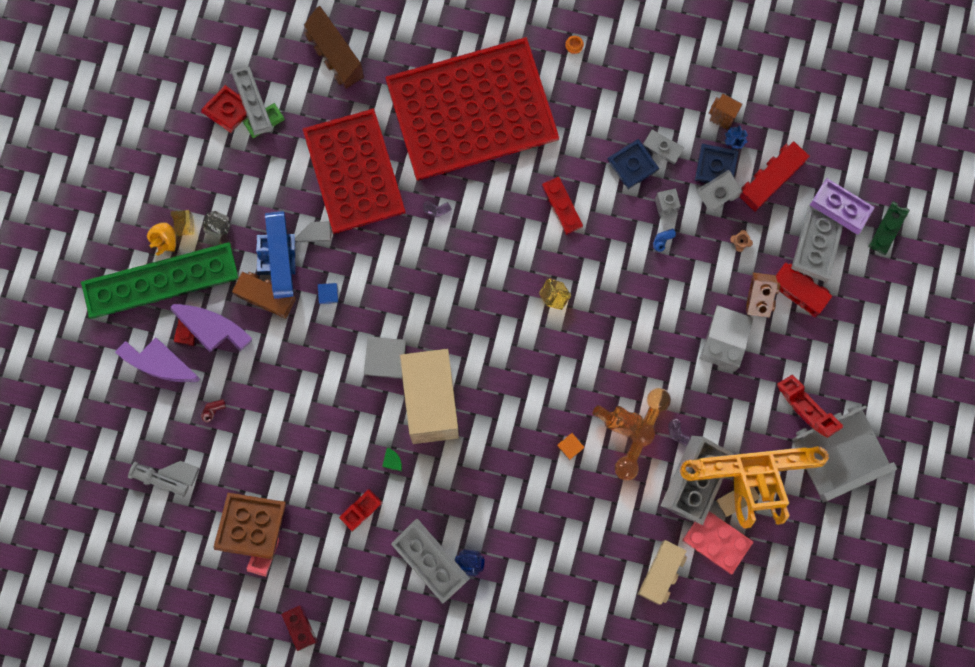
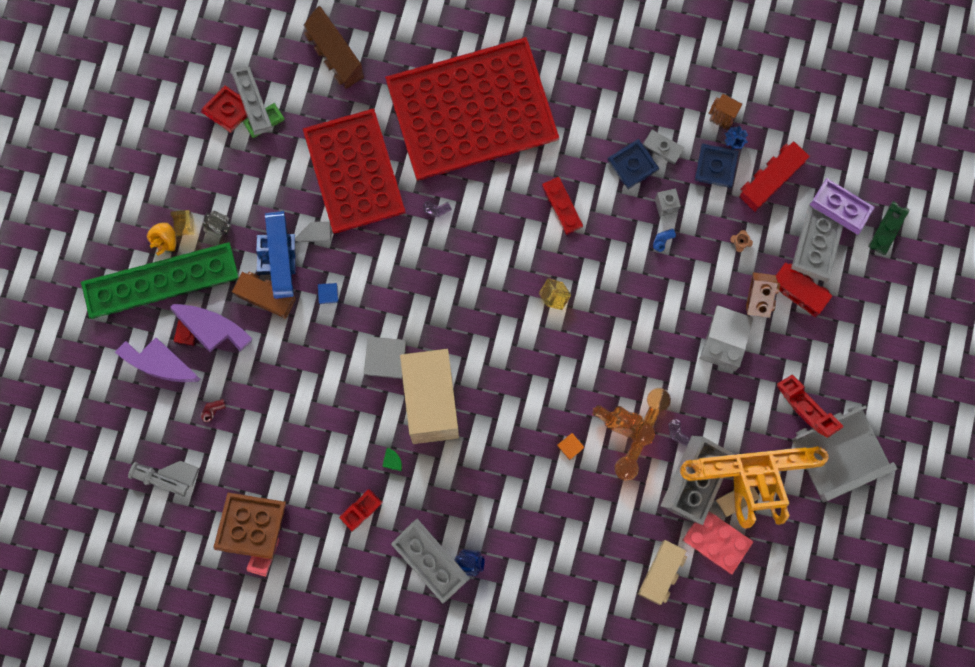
dark red brick [281,605,318,651] -> none
orange plate [565,36,584,54] -> none
light grey brick [697,170,742,211] -> none

